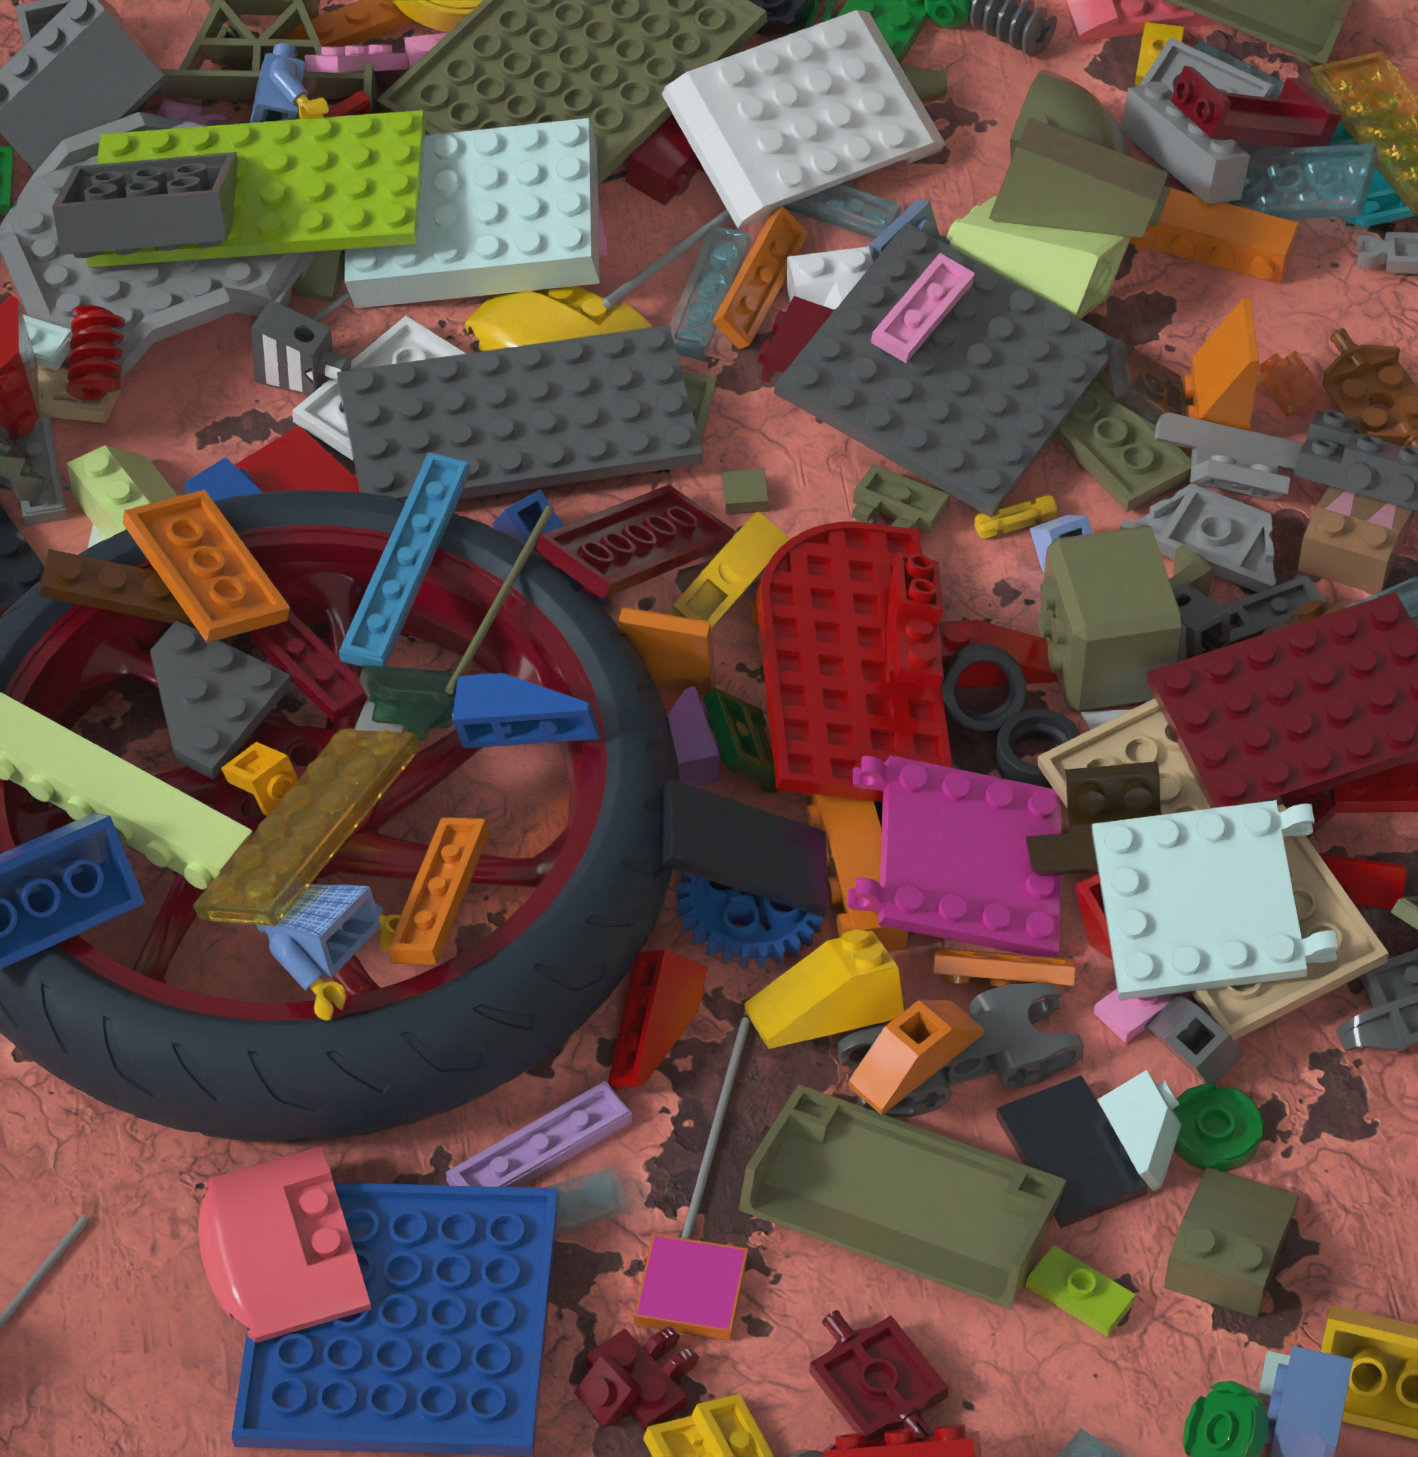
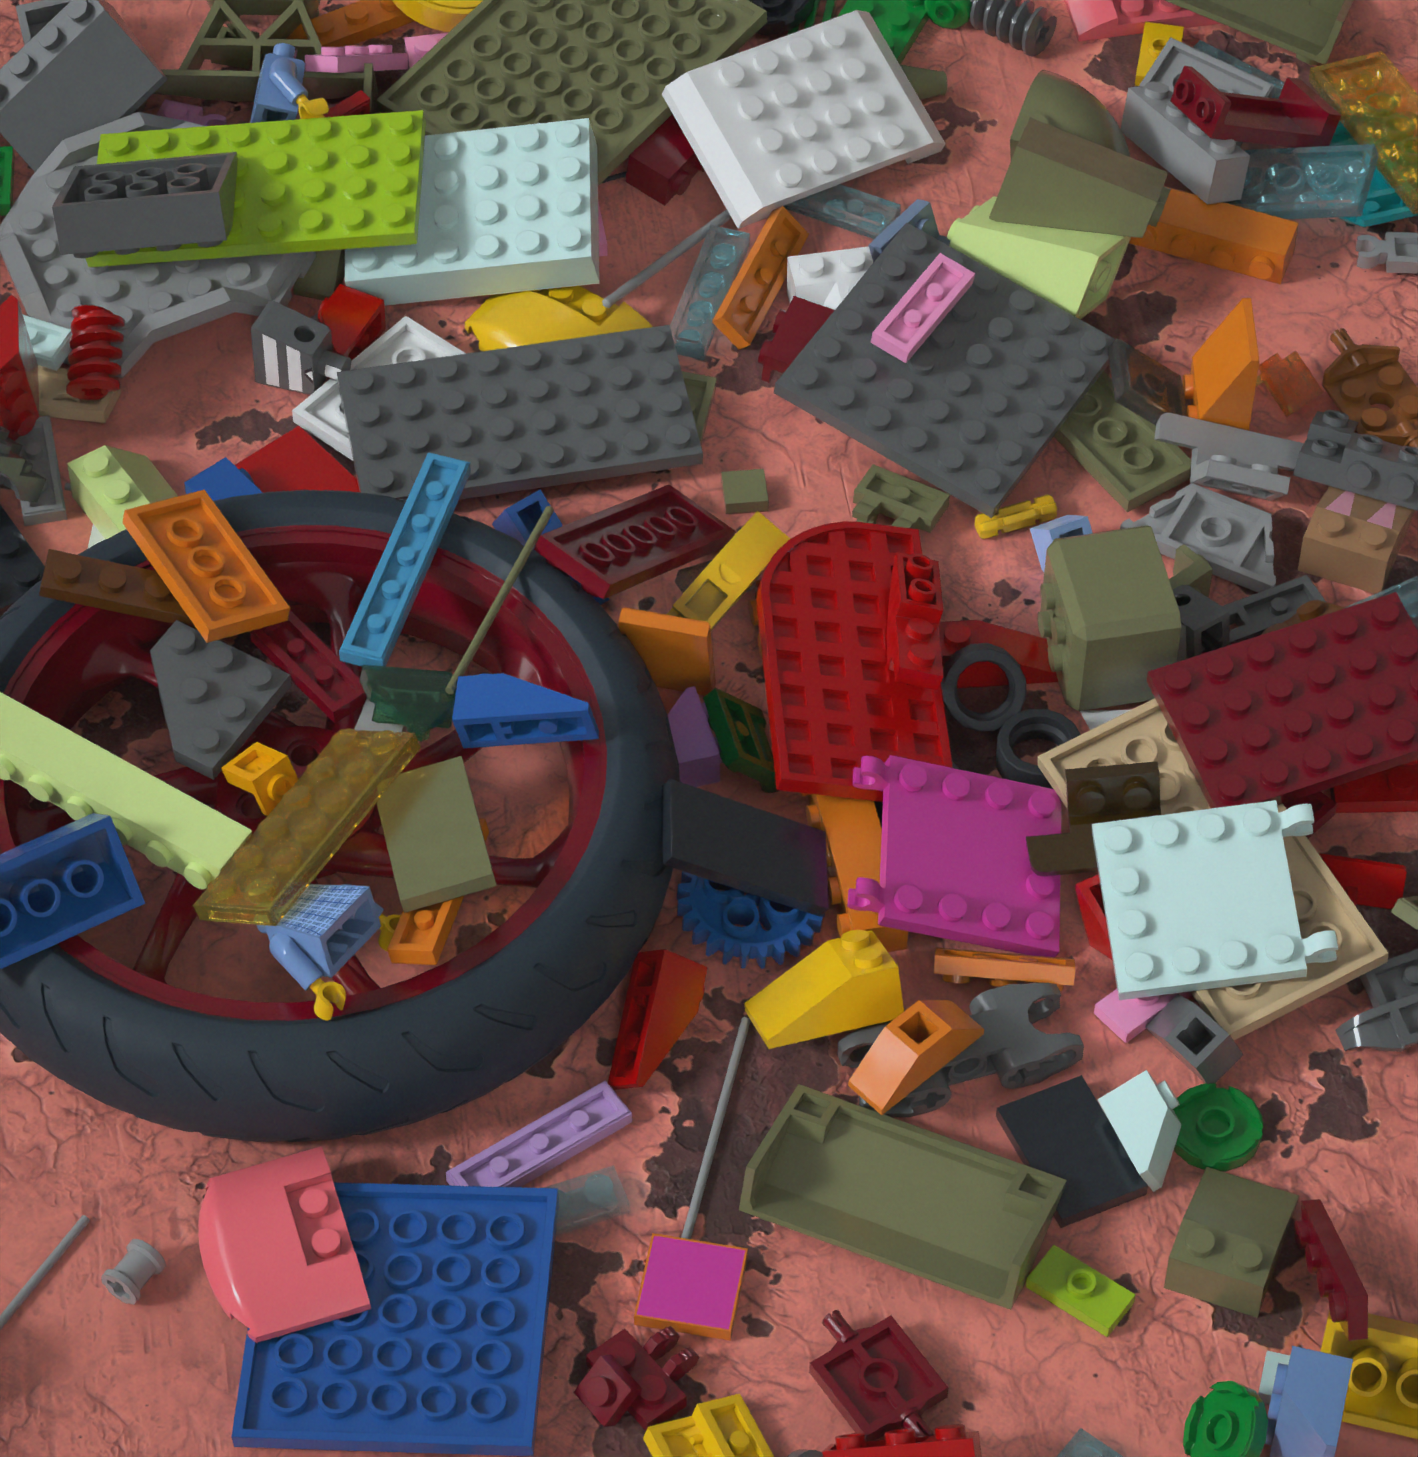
none -> light grey bush [101,1239,166,1305]
none -> red slope [318,284,386,361]
none -> olive tile [372,756,497,913]
none -> dark red plate [1294,1199,1368,1341]

